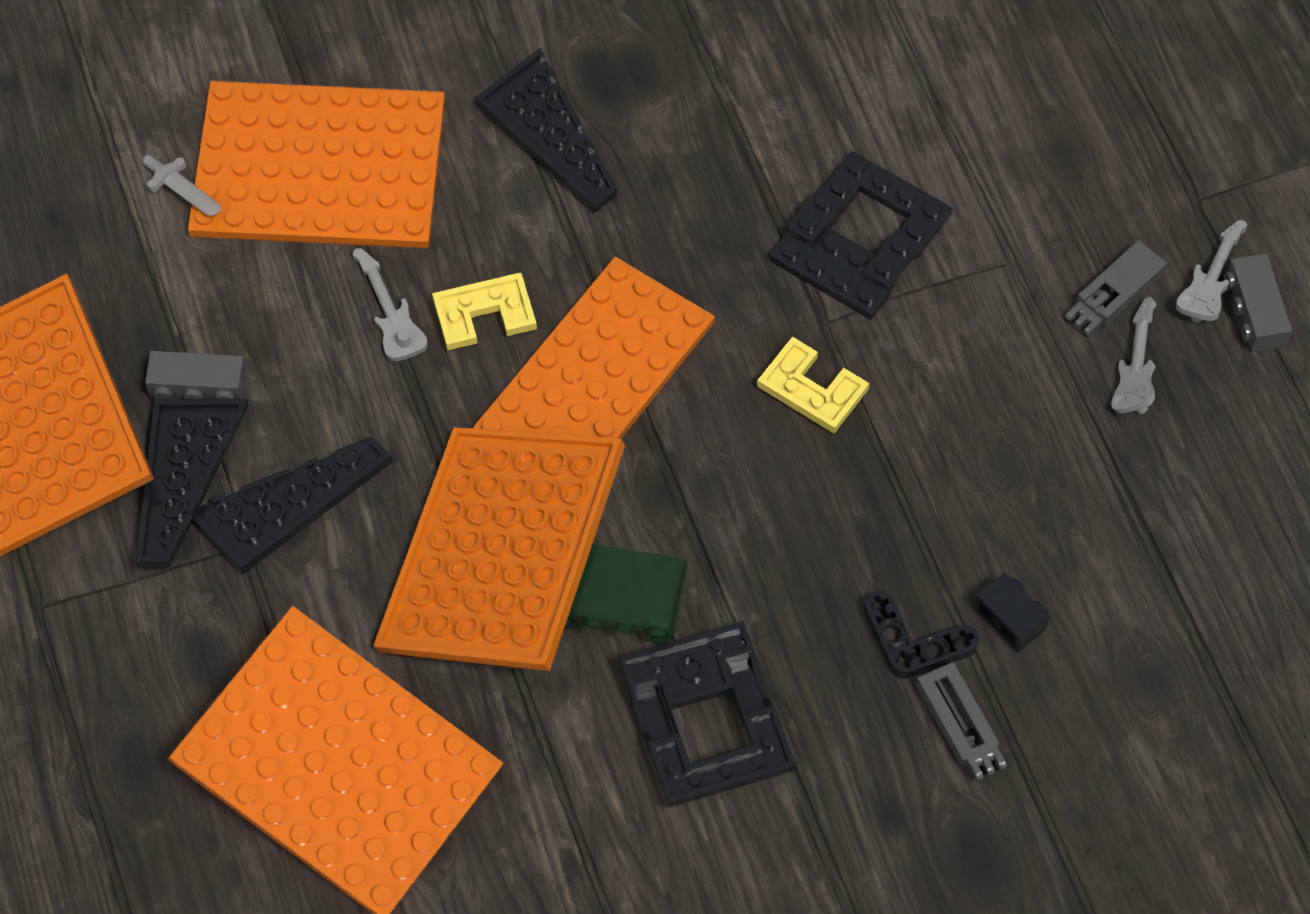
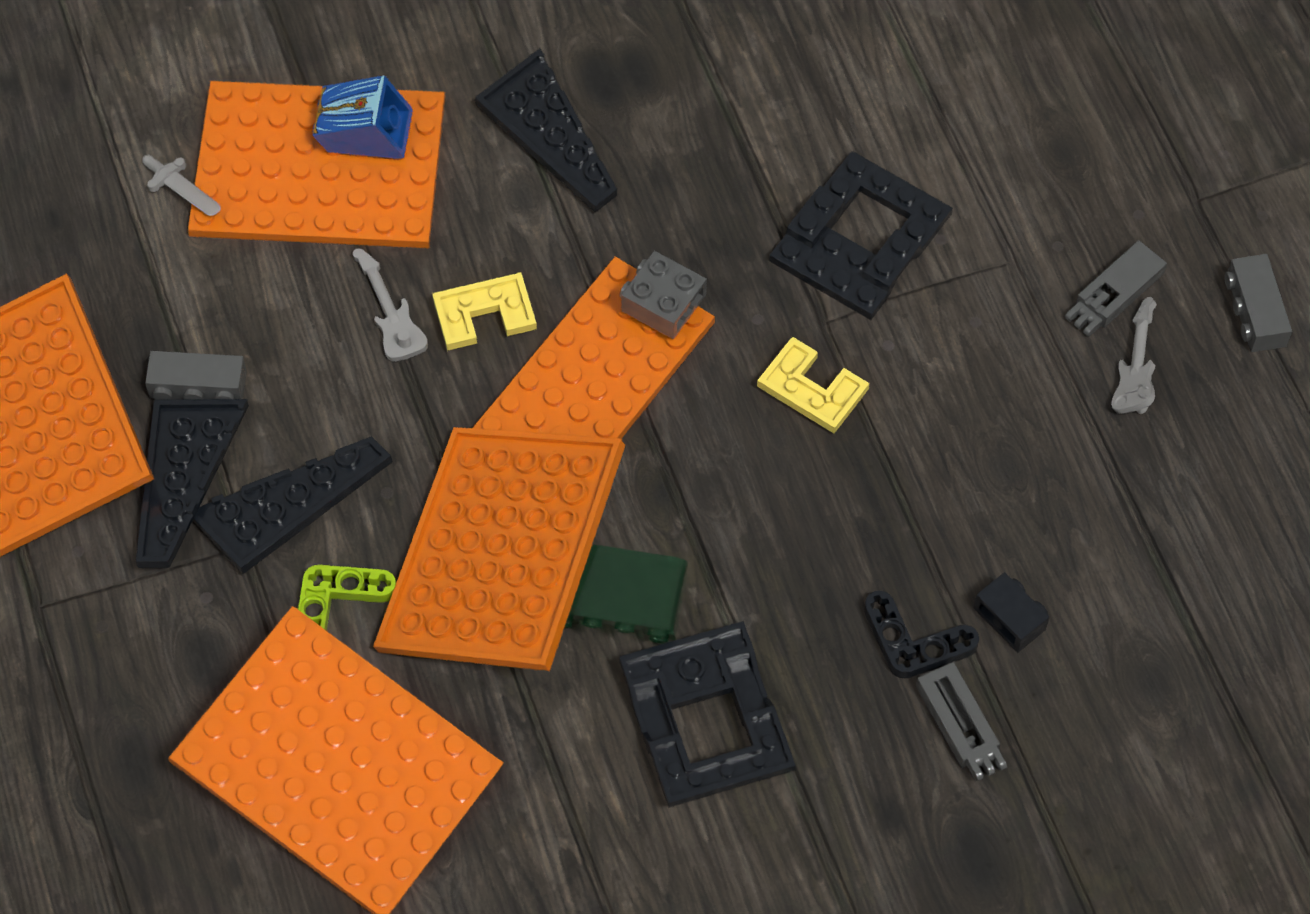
light grey piece [1176,220,1247,323] -> none
none -> lime beam [298,565,396,631]
none -> blue slope [313,75,413,159]
none -> dark grey brick [620,251,707,339]

